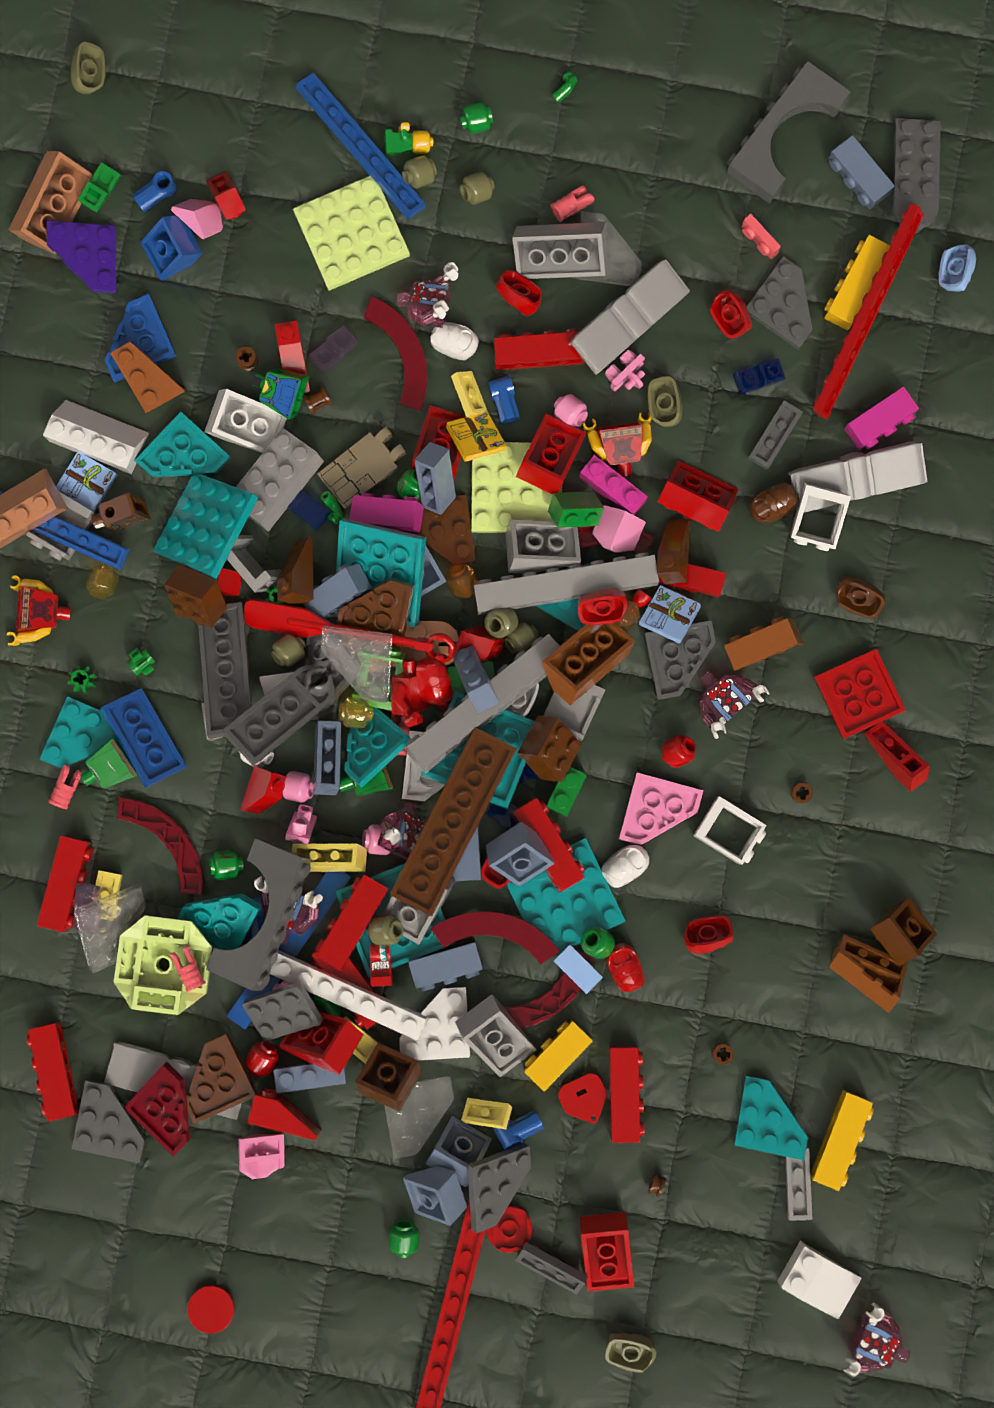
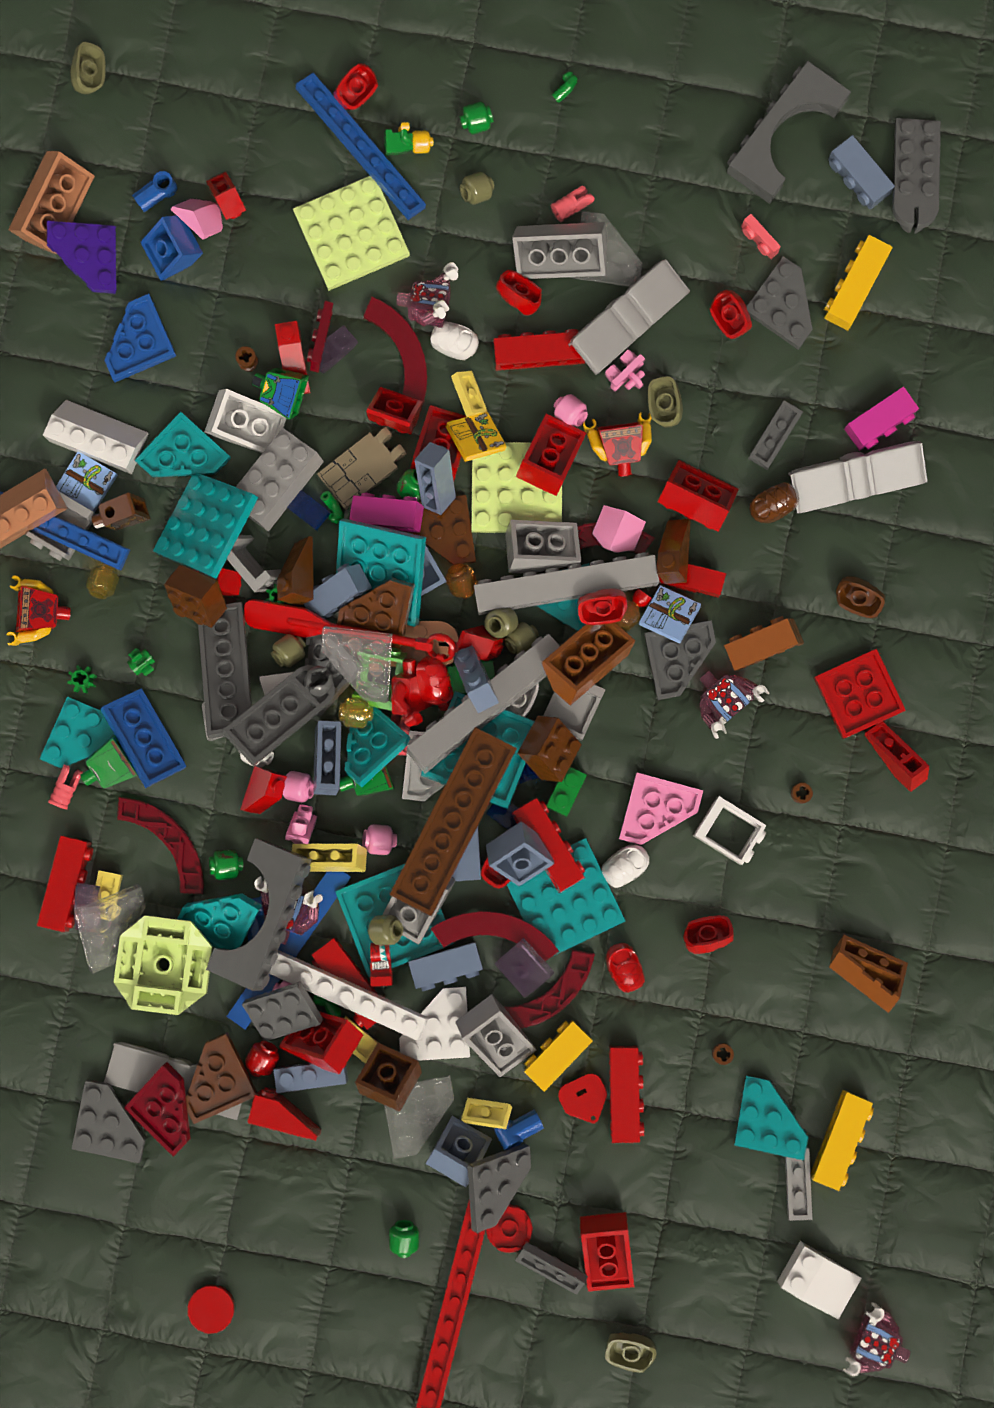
red brick [27,1021,80,1122] -> none
green slope [78,162,122,213] -> none
dark orange wedge [111,341,186,413] -> none
coral hinge [170,945,206,992] -> none
bright pink slope [239,1134,284,1179] -> none
reddish brown bush [303,387,332,415] -> none
red brick [315,875,388,971] -> none
torso [377,803,426,860] -> none
olive head [402,155,437,189] -> none
sand blue slope [403,1166,467,1226] -> none
blue piece [488,375,520,423] -> none
green brick [548,491,604,528] -> none
light blue tile [554,944,603,994] -> none
dark pink brick [579,455,648,516] -> none
green head [581,926,615,959] -> none
reddish brown bush [648,1173,666,1197] -> none
red head [662,734,696,768] -> none
clear blue slope [733,358,786,395] -> none
white window [790,483,851,551] -> none
red plate [813,204,924,419] -> none
reddish brown brick [870,897,937,966] -> none
light blue piece [939,244,976,292] -> none
none -> dark red plate [307,301,334,373]
none -> red piece [334,64,378,110]
none -> red slope [366,387,423,434]
none -> clear purple plate [494,938,555,998]

